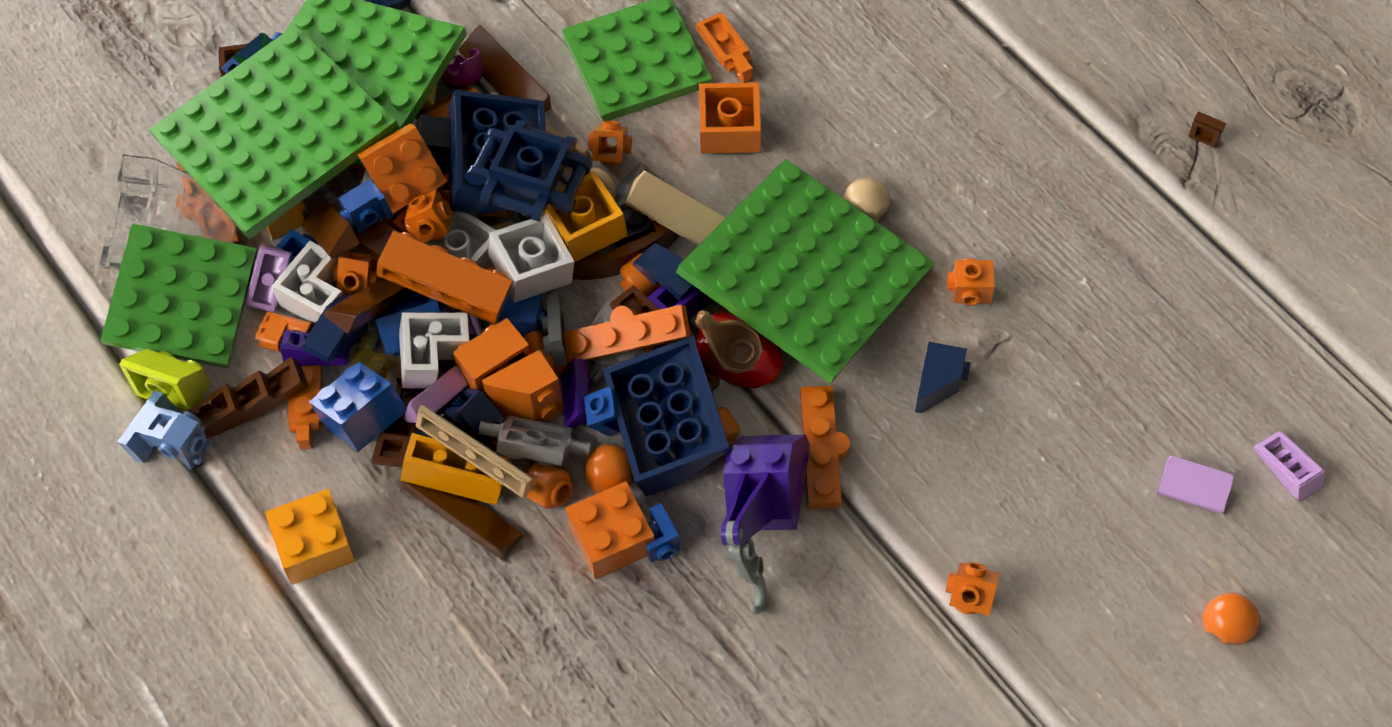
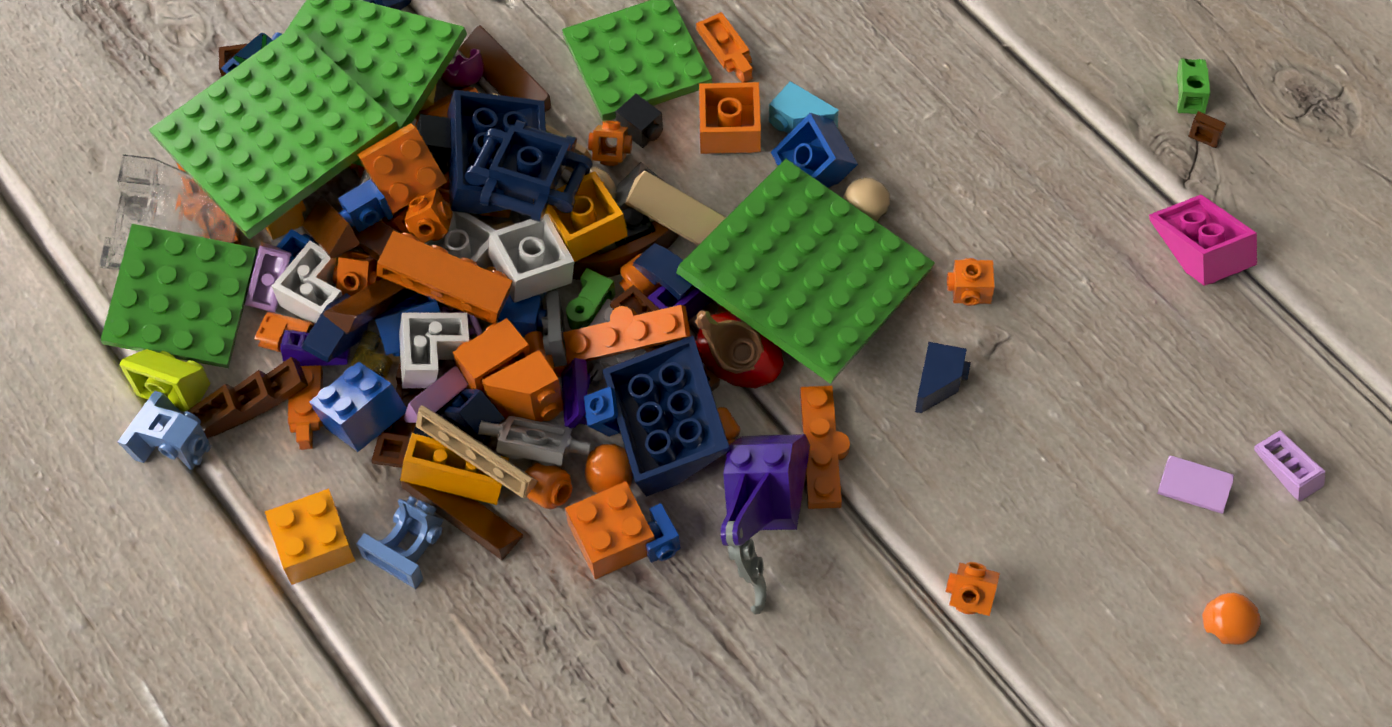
none -> medium blue tile [356,496,443,589]
none -> bright green leg [566,268,616,330]
none -> black brick [615,94,663,148]
none -> medium azure slope [769,81,839,134]
none -> blue slope [771,113,858,188]
none -> dark pink slope [1149,195,1257,286]
none -> bright green leg [1177,58,1210,114]

